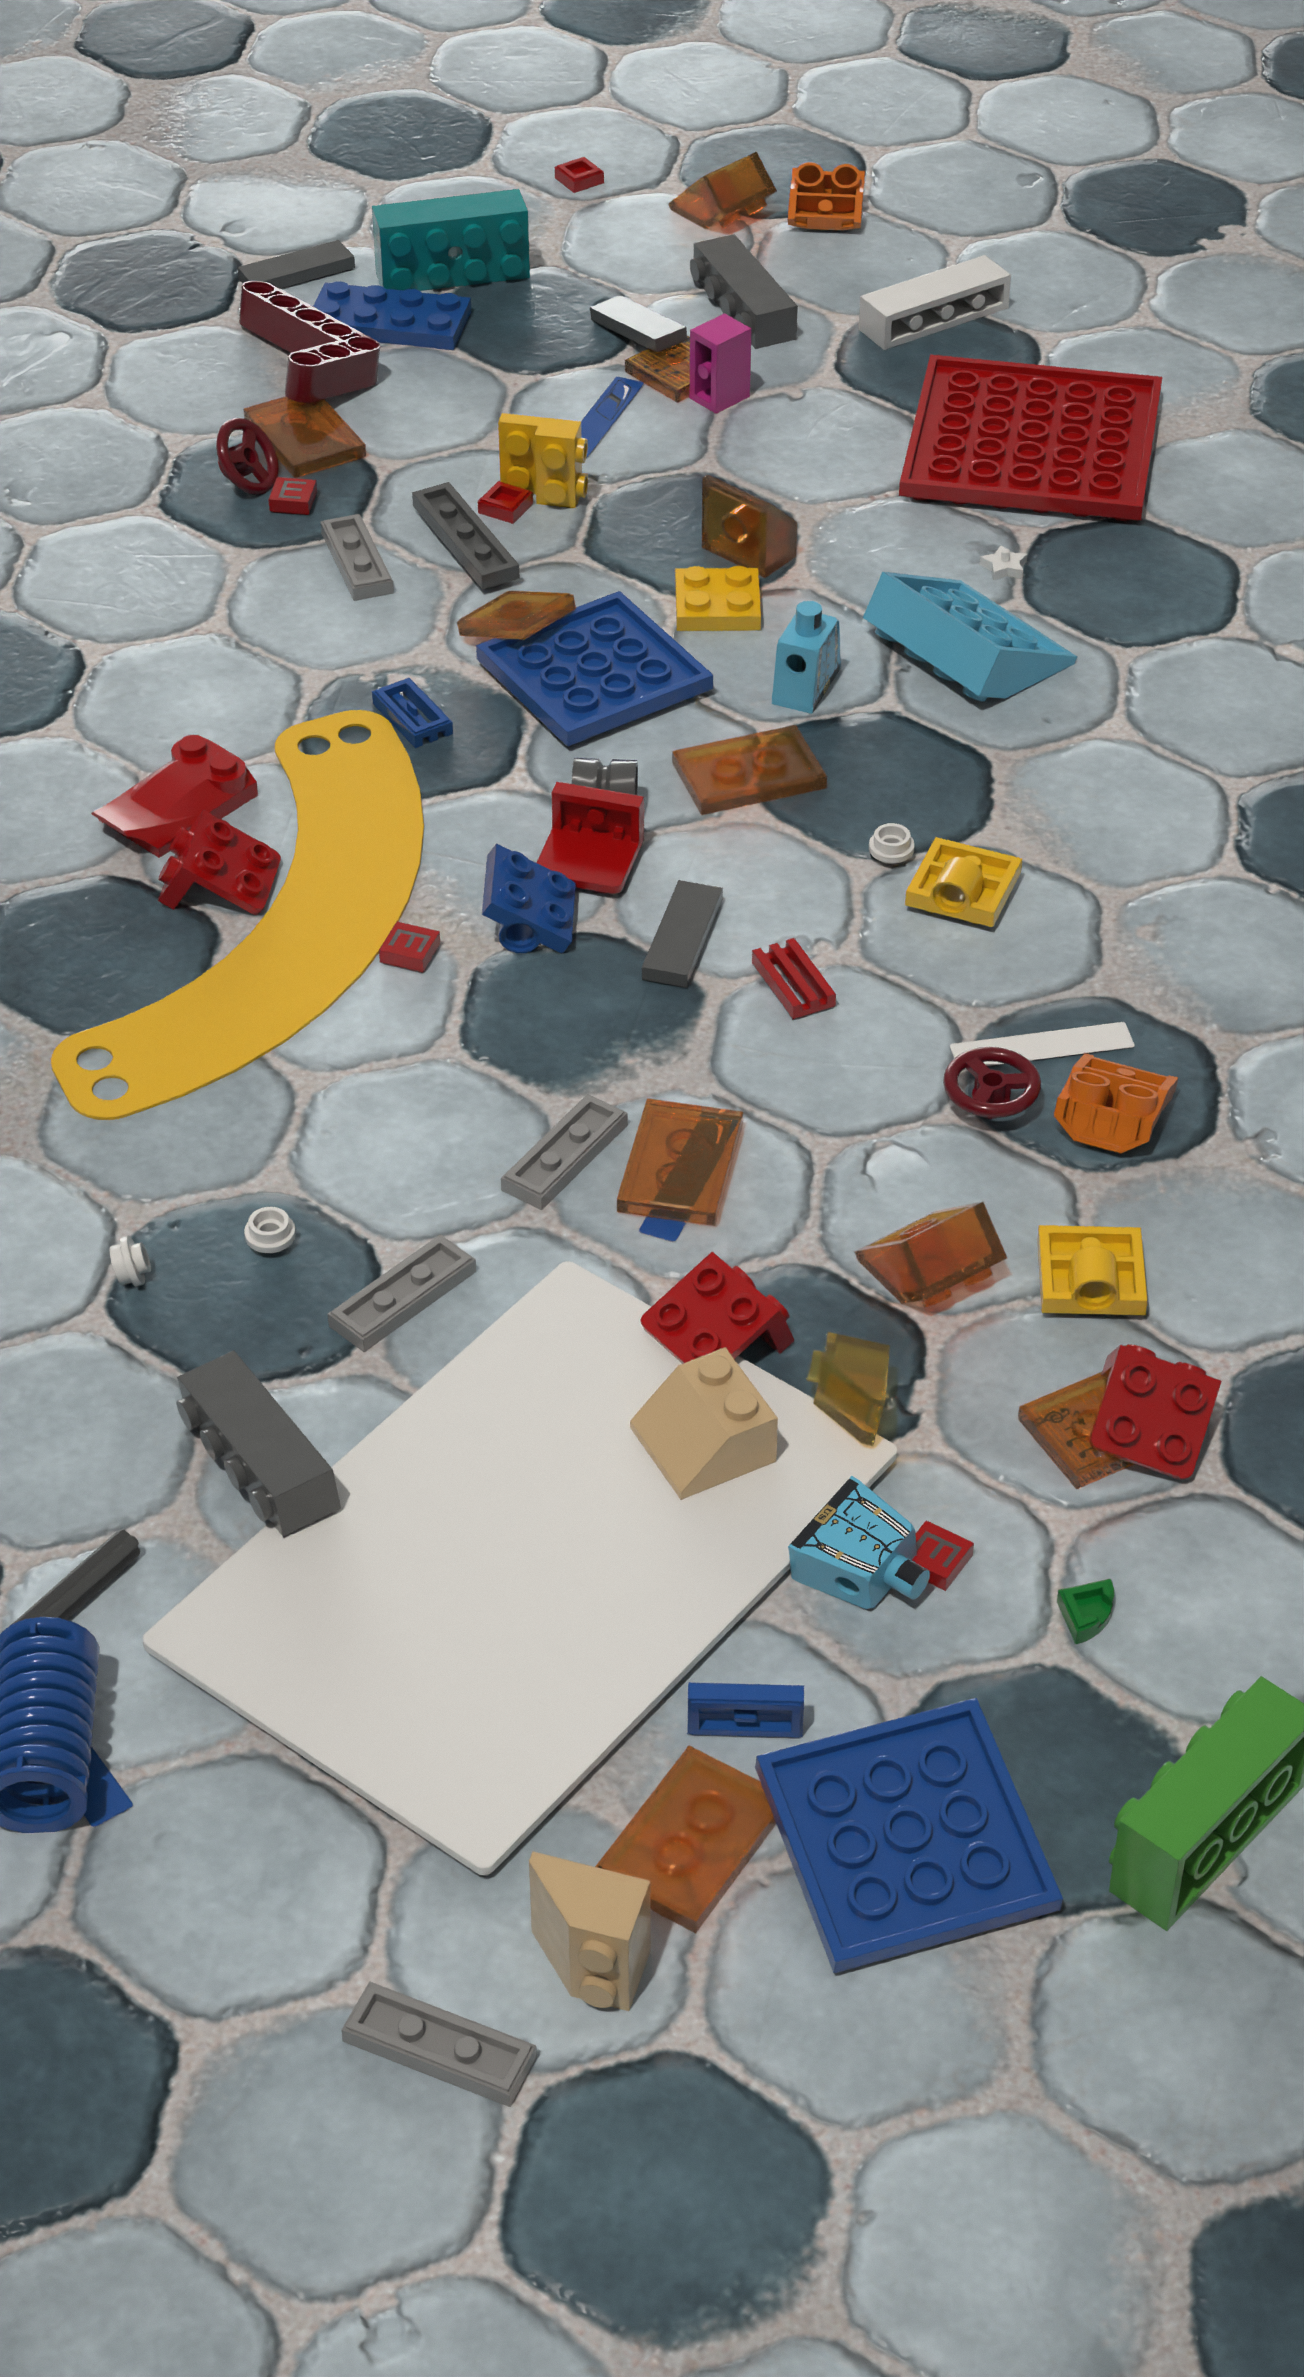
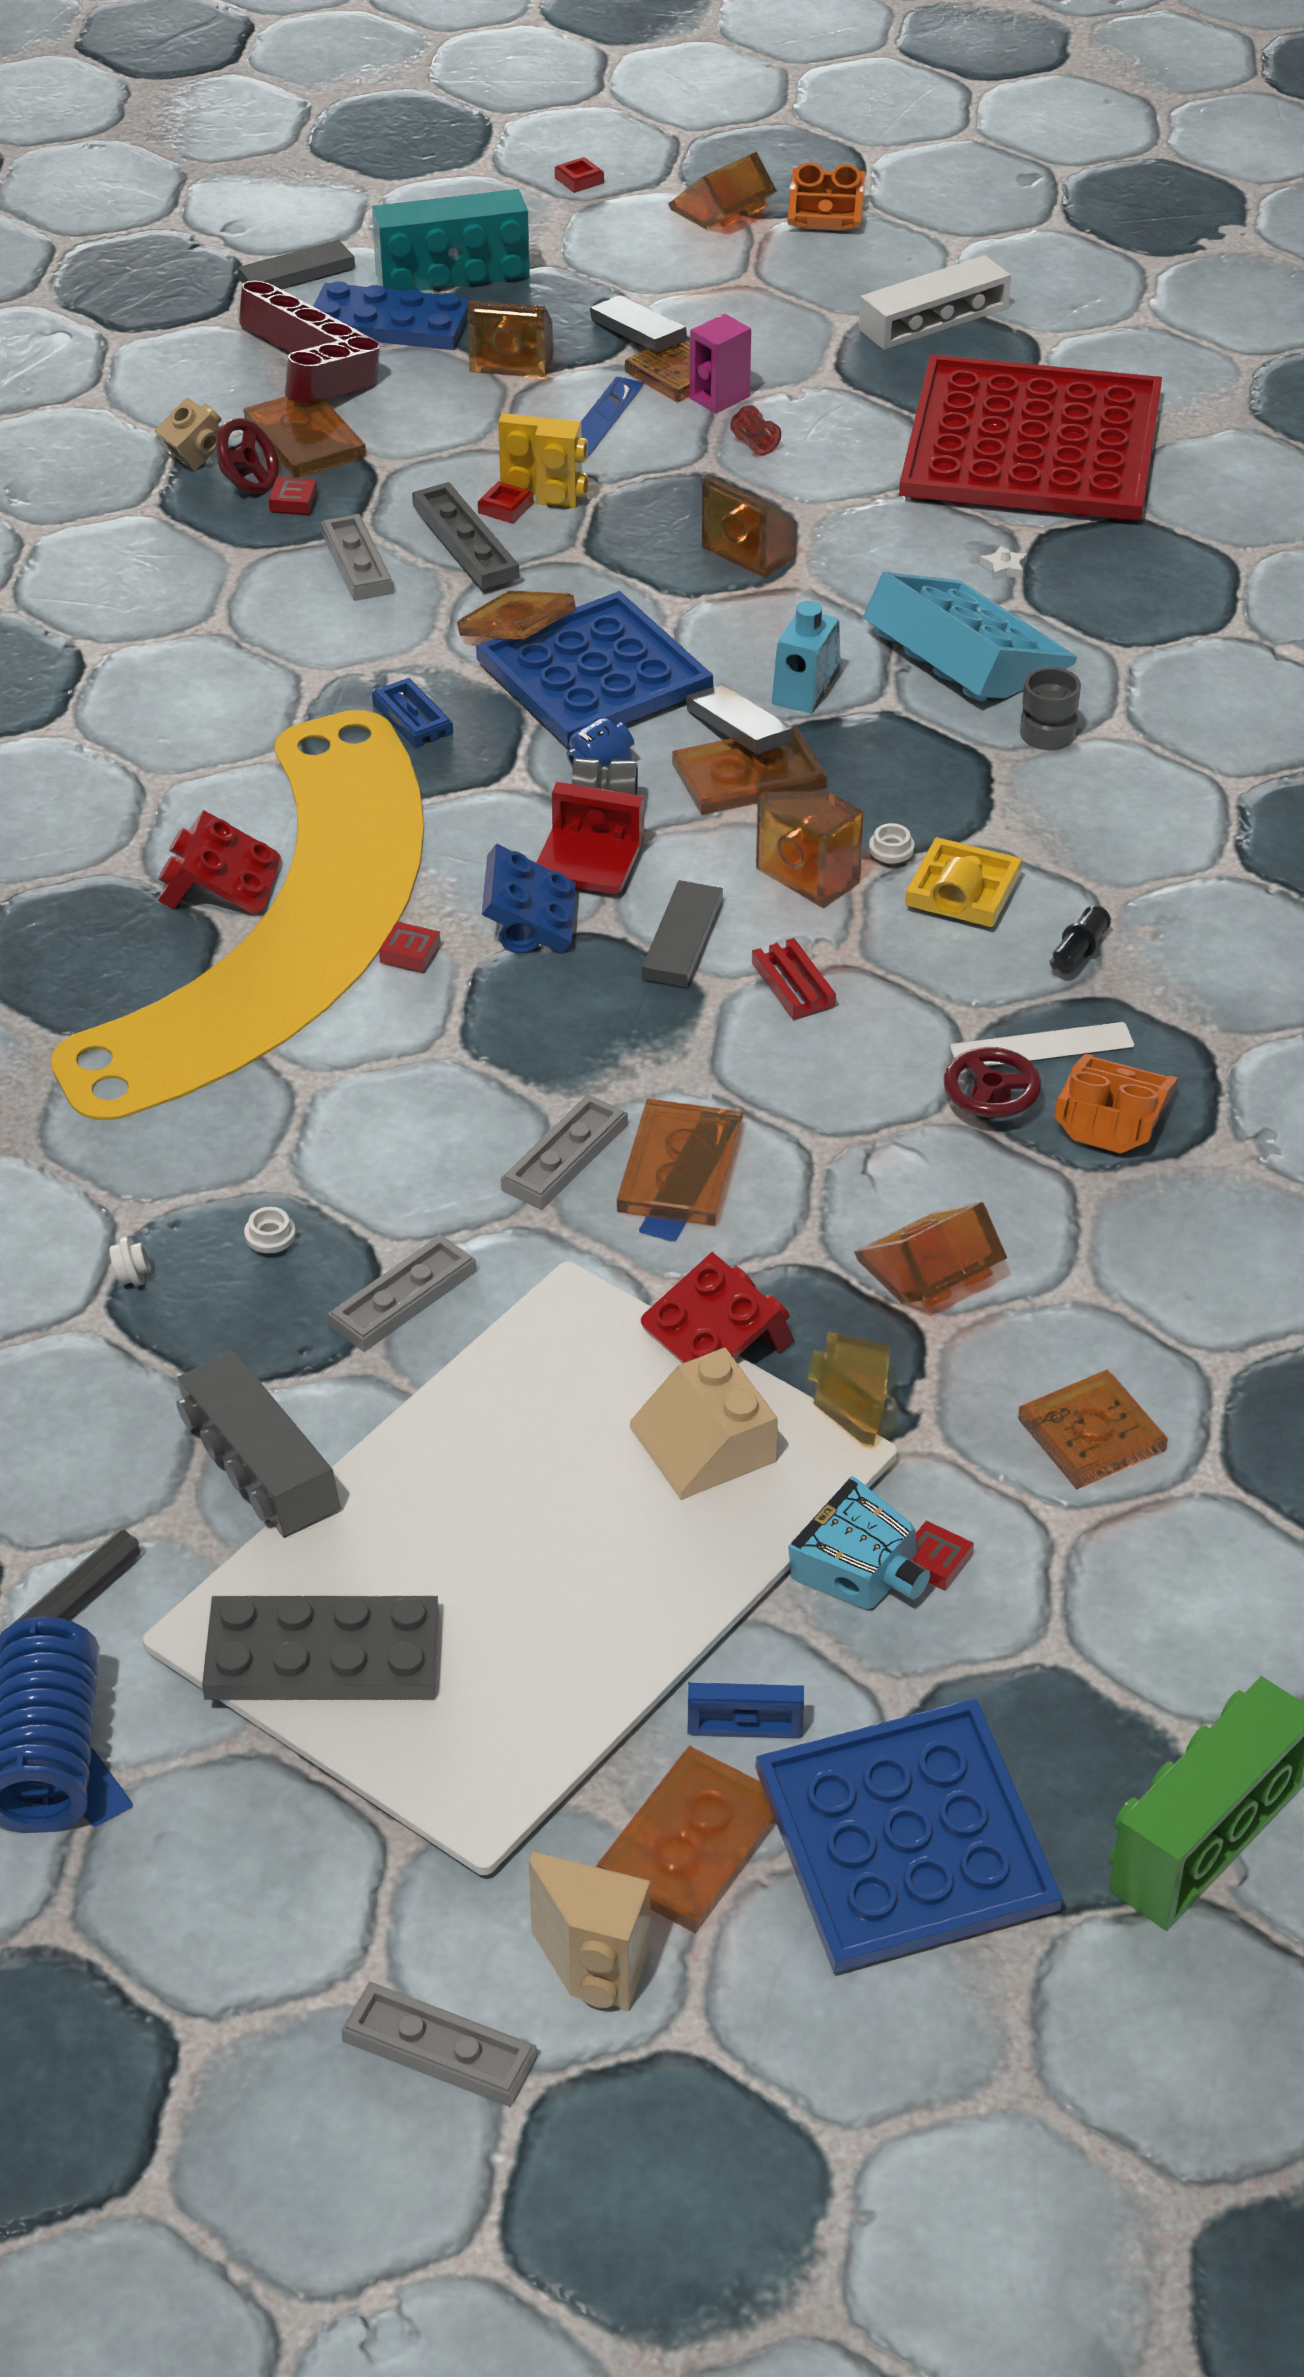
red slope [91,735,258,858] -> none
yellow plate [675,566,761,631] -> none
dark grey brick [690,234,798,349] -> none
yellow plate [1037,1225,1147,1315] -> none
green tile [1057,1579,1114,1644] -> none
red bracket [1089,1344,1222,1480] -> none
none -> tan brick [154,397,222,471]
none -> dark grey plate [202,1596,439,1700]
none -> clear orange slope [467,300,553,378]
none -> blue head [566,717,635,768]
none -> tile [686,684,794,755]
none -> clear red bush [730,405,782,456]
none -> clear orange slope [756,792,864,909]
none -> dark grey wheel [1020,667,1081,751]
none -> black axle [1049,905,1111,975]

